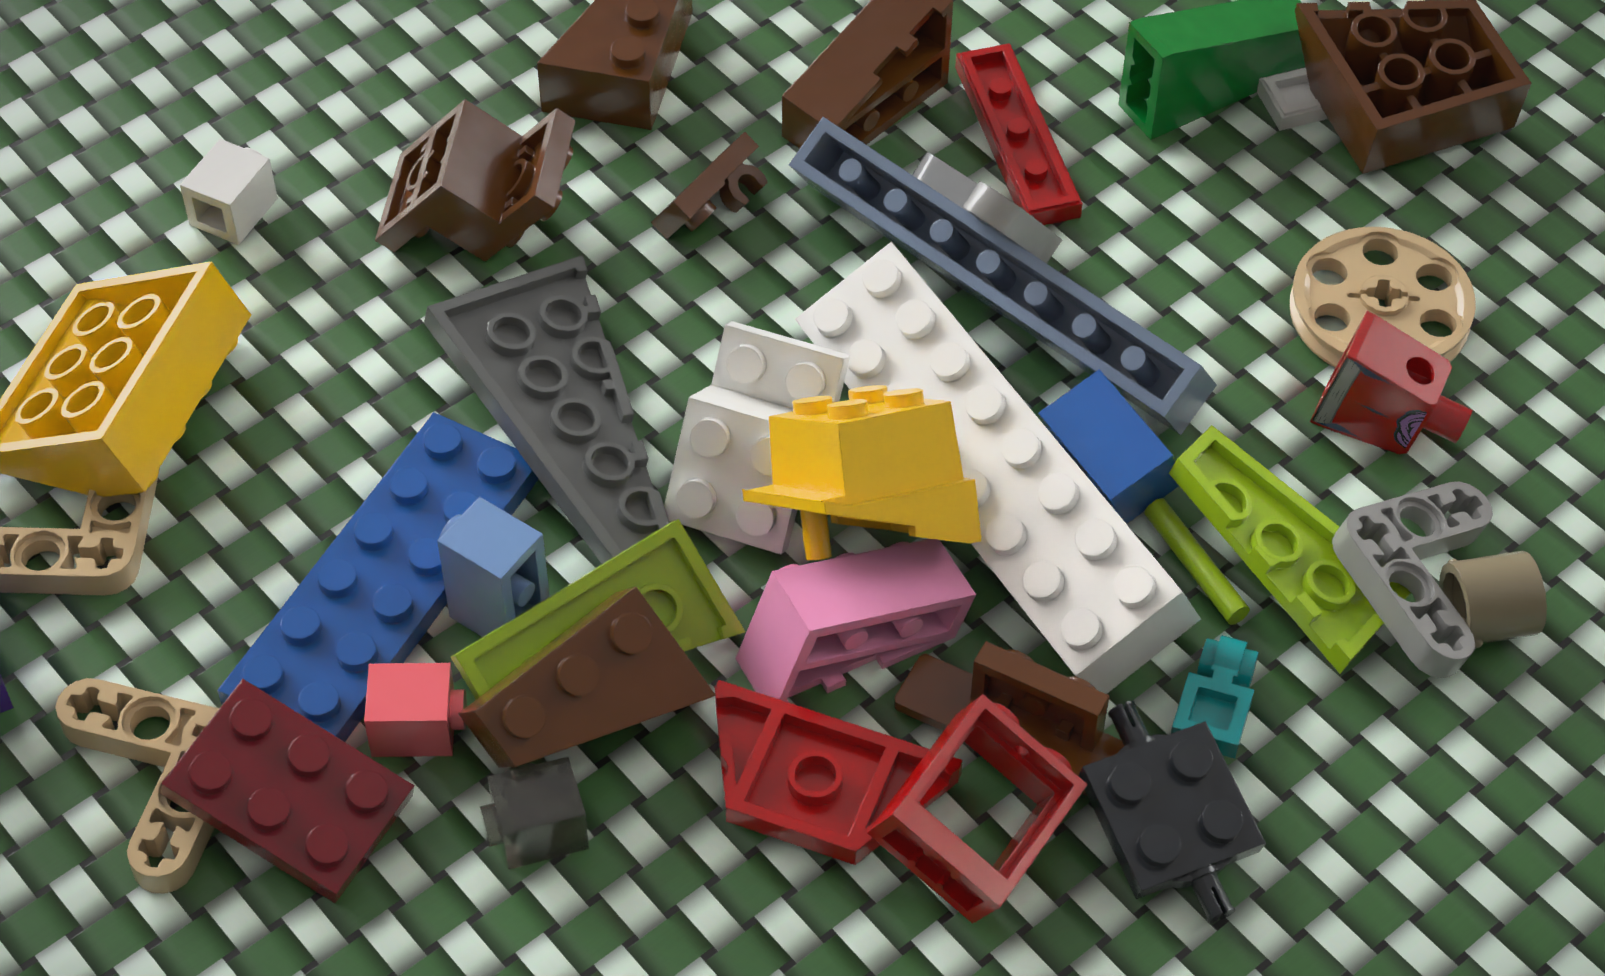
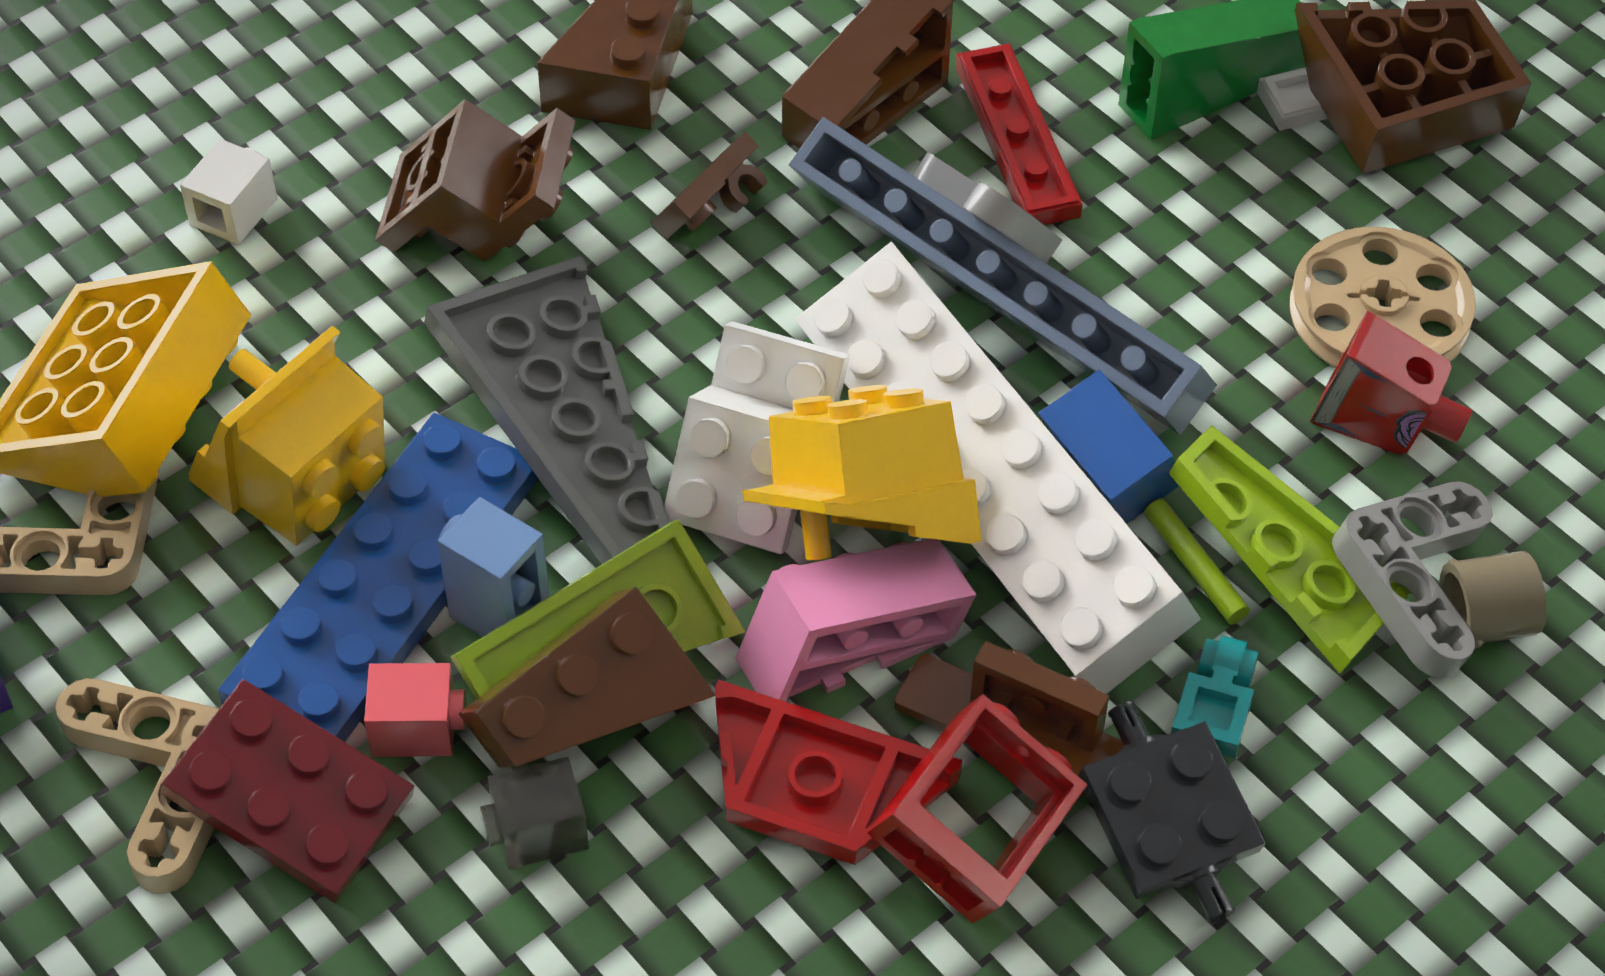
none -> yellow piece [189,326,385,546]

